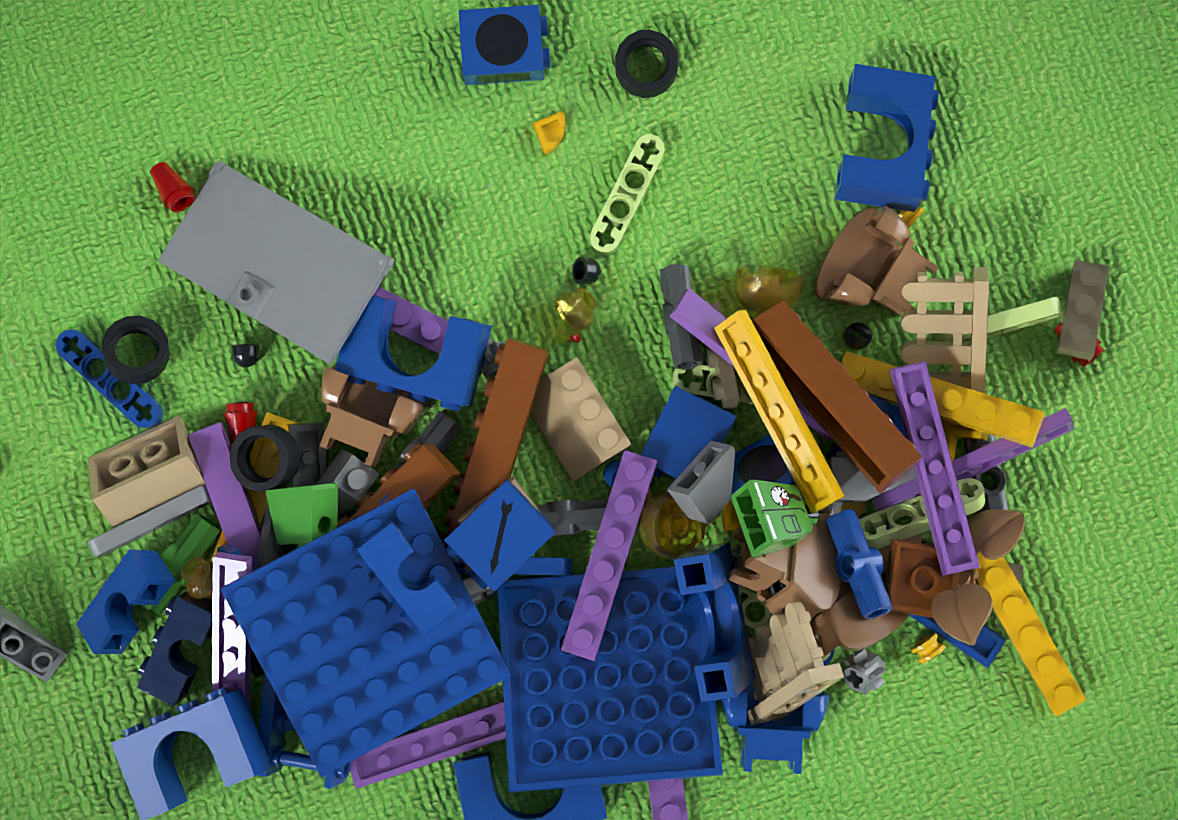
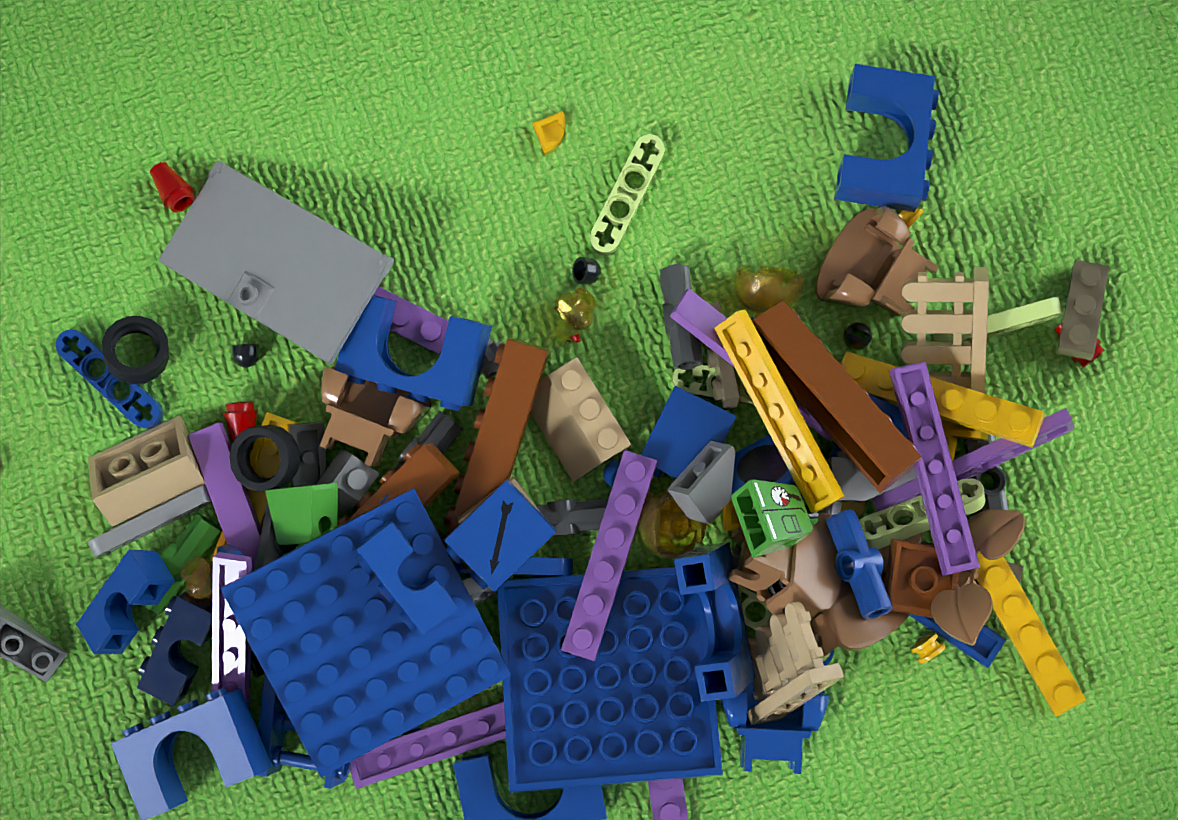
blue brick [459,5,550,85] -> none
black tyre [615,30,678,98] -> none
light grey gear [843,649,887,695] -> none

